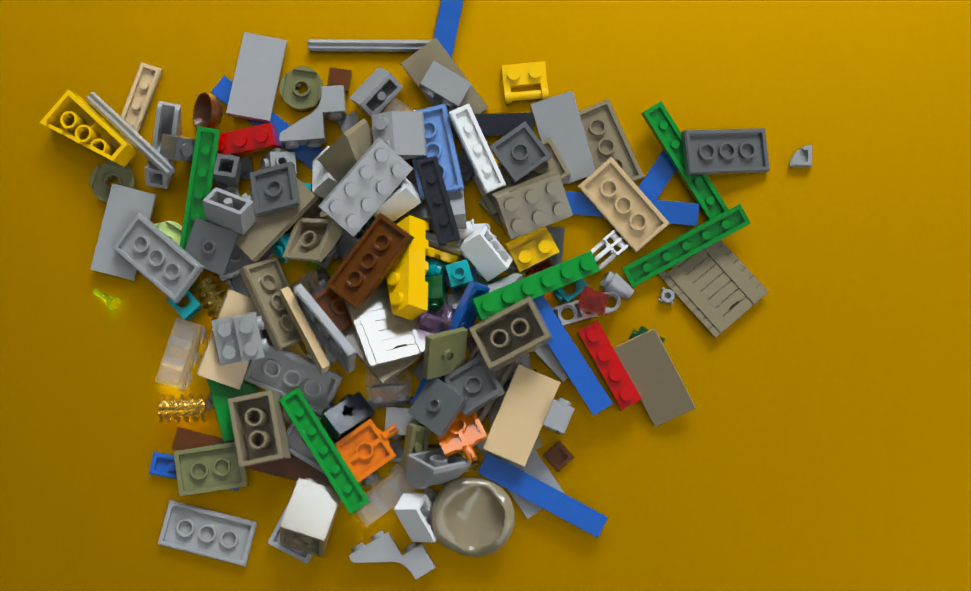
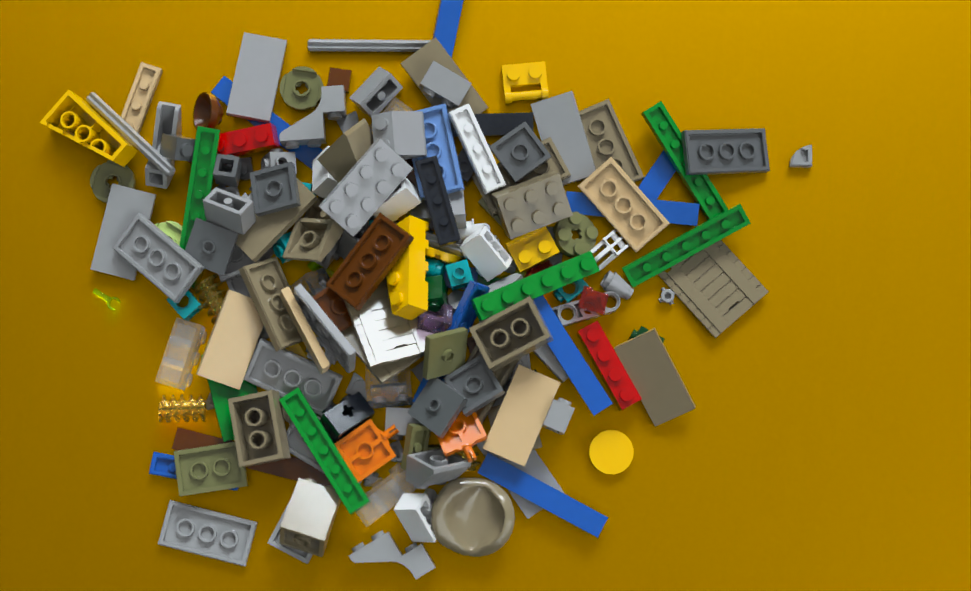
light grey plate [211,311,269,365] -> none
reddish brown tile [543,440,574,472] -> none
none -> light grey tile [345,372,368,401]
none -> olive plate [553,212,598,257]
none -> yellow tile [589,430,634,475]

